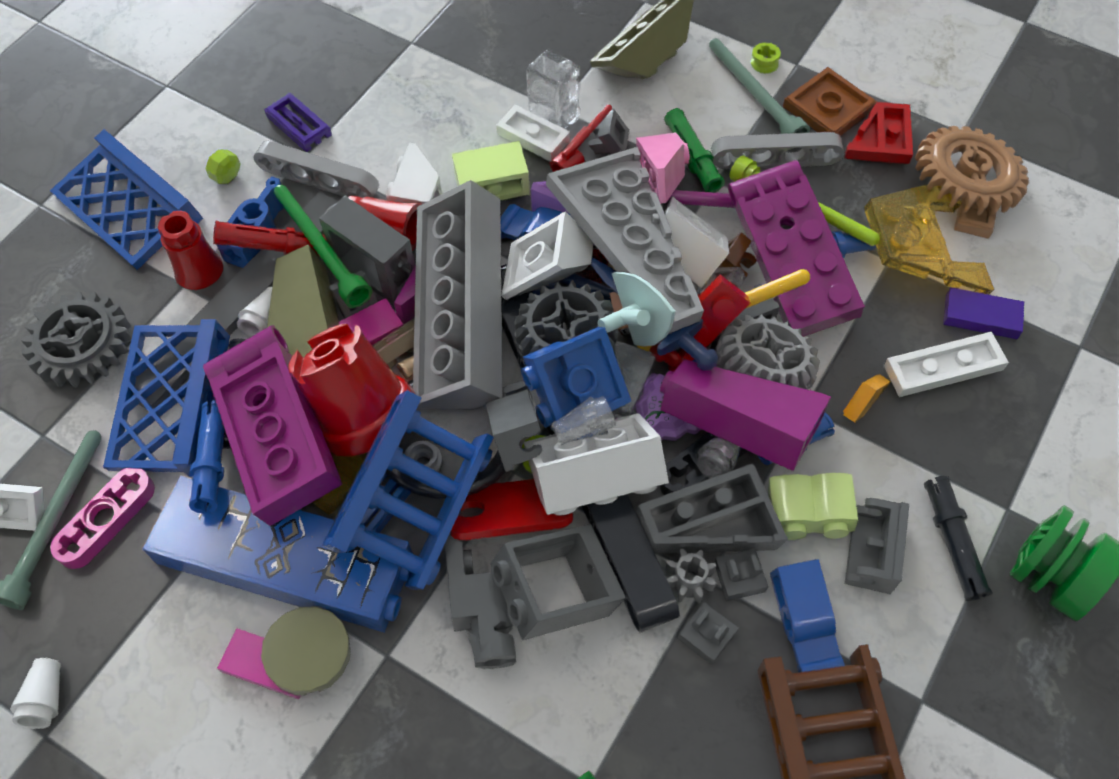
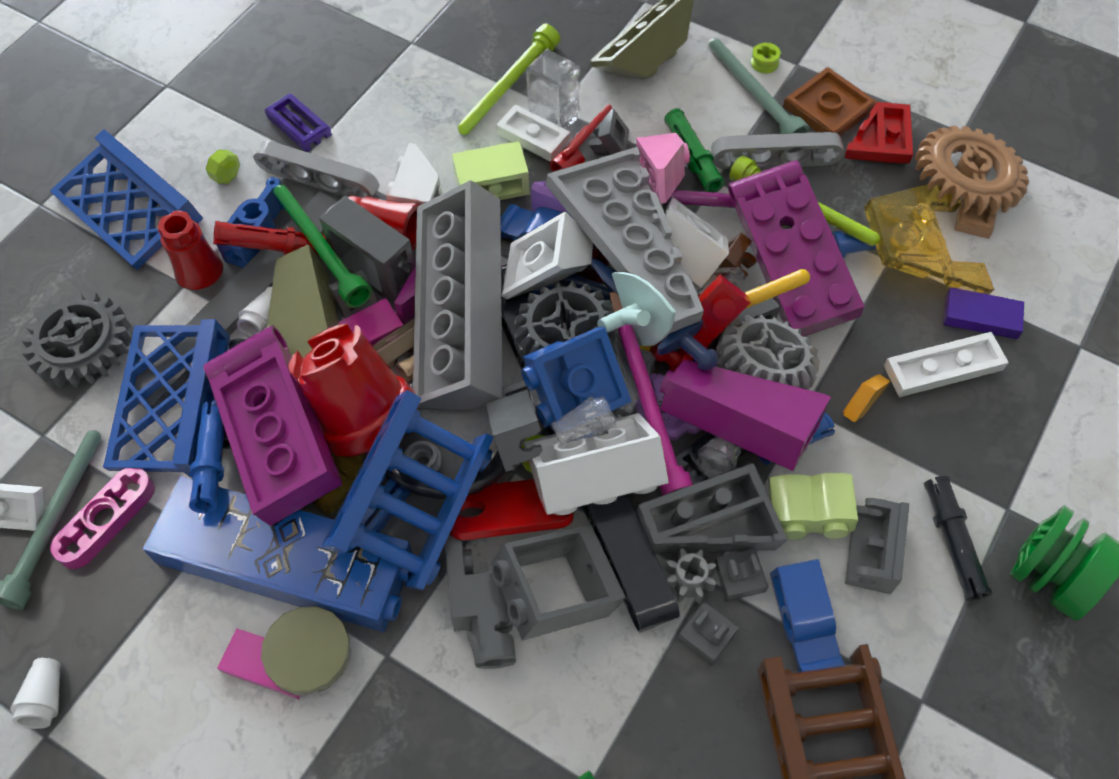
none -> lime piece [457,24,561,135]
none -> dark pink piece [618,324,693,496]

